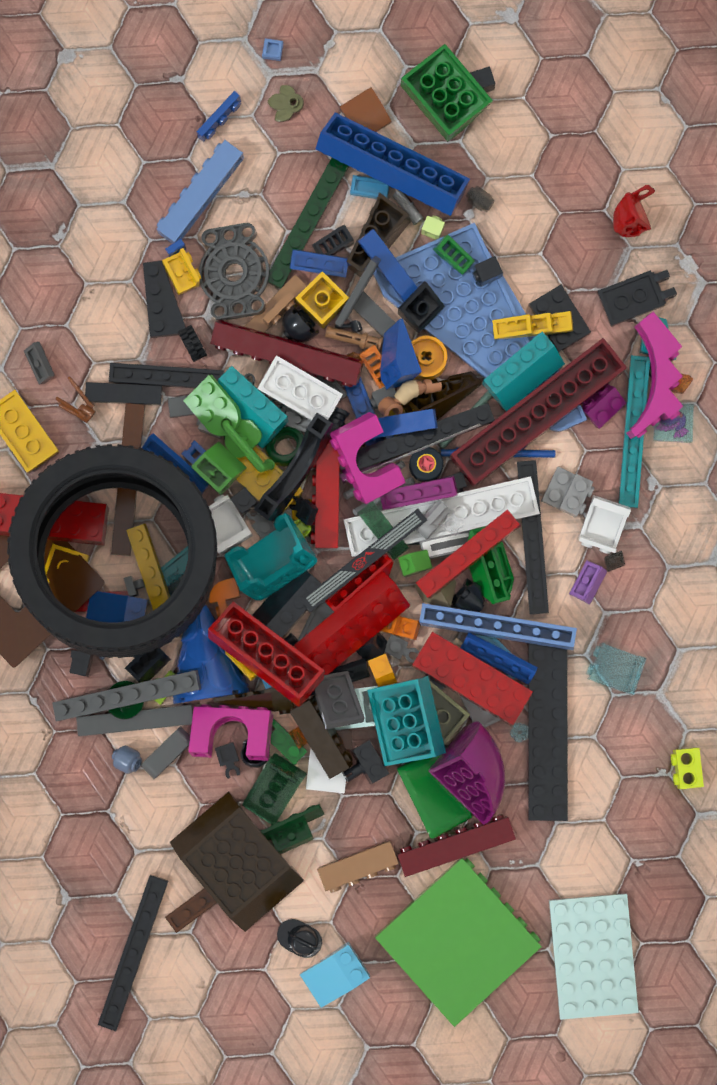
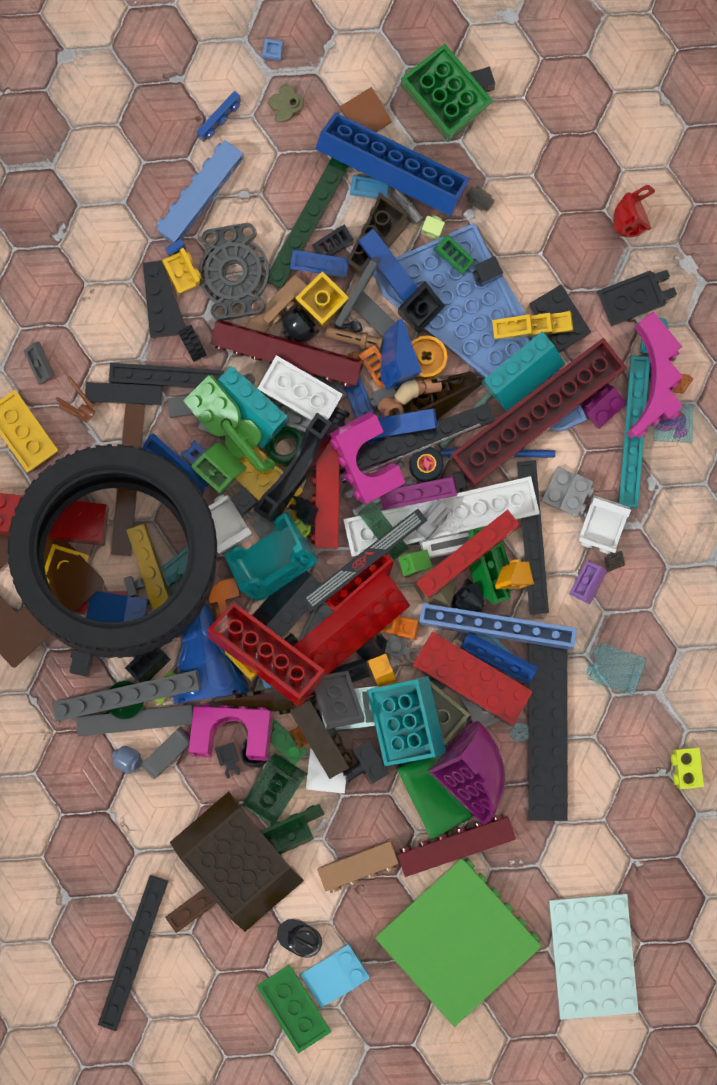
none -> green plate [256,964,331,1054]
none -> light orange slope [495,559,534,589]

